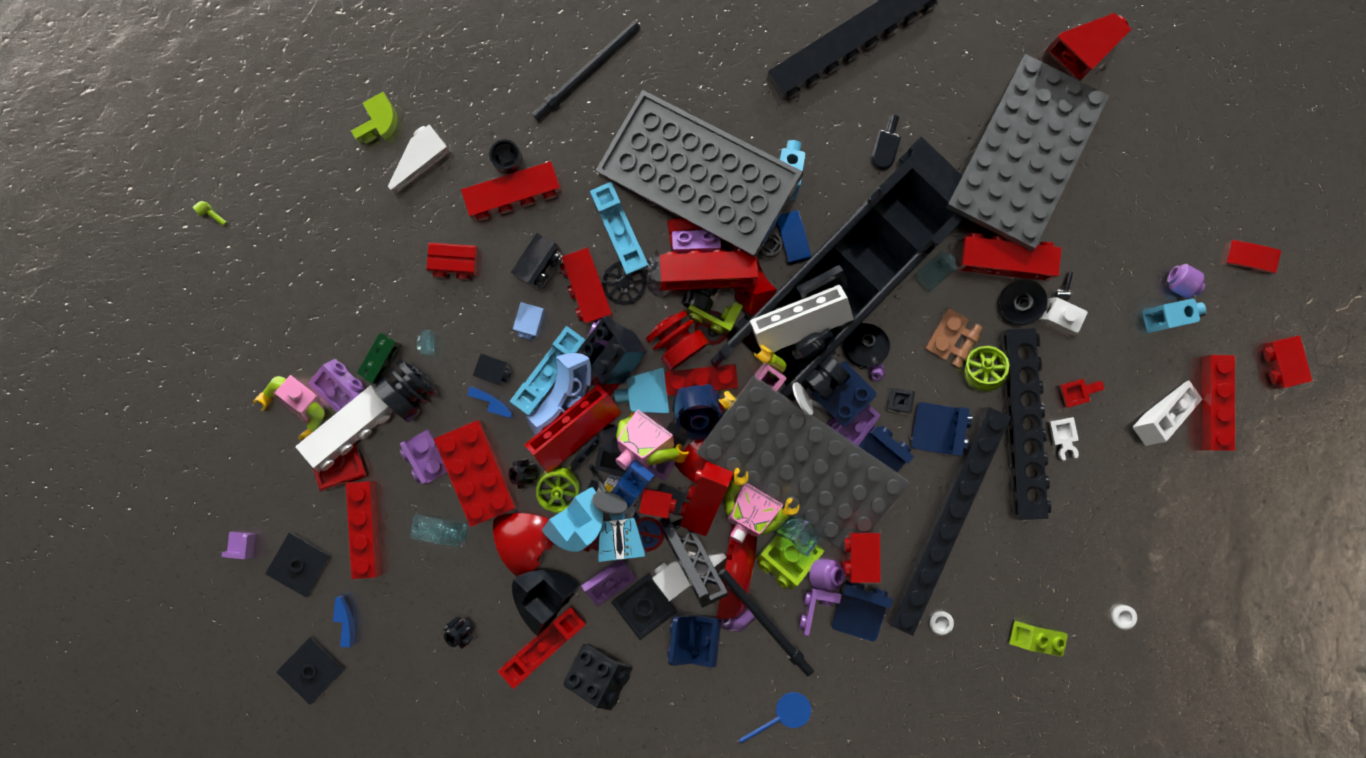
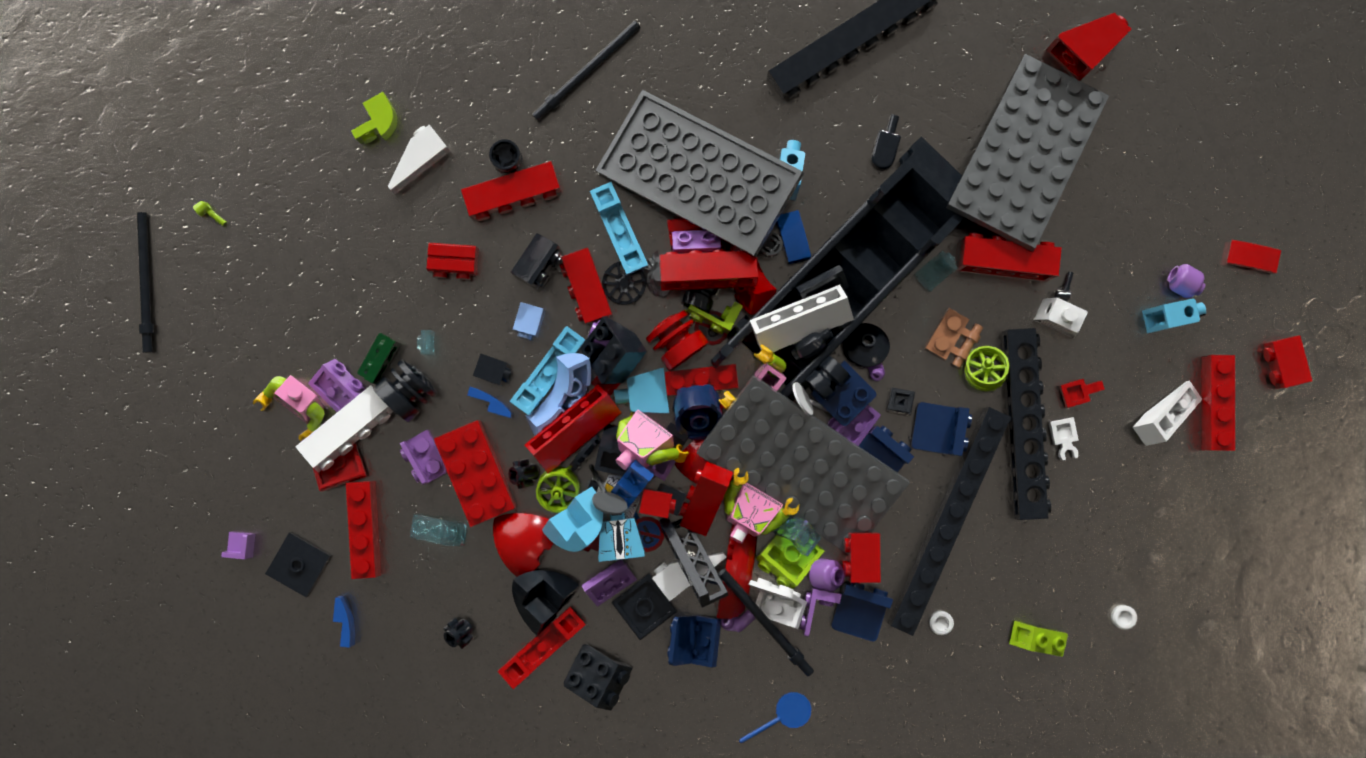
black plate [276,636,345,705] -> none
black dish [1000,279,1048,325] -> none
none -> black bar [137,212,154,353]
none -> white bracket [749,578,807,629]

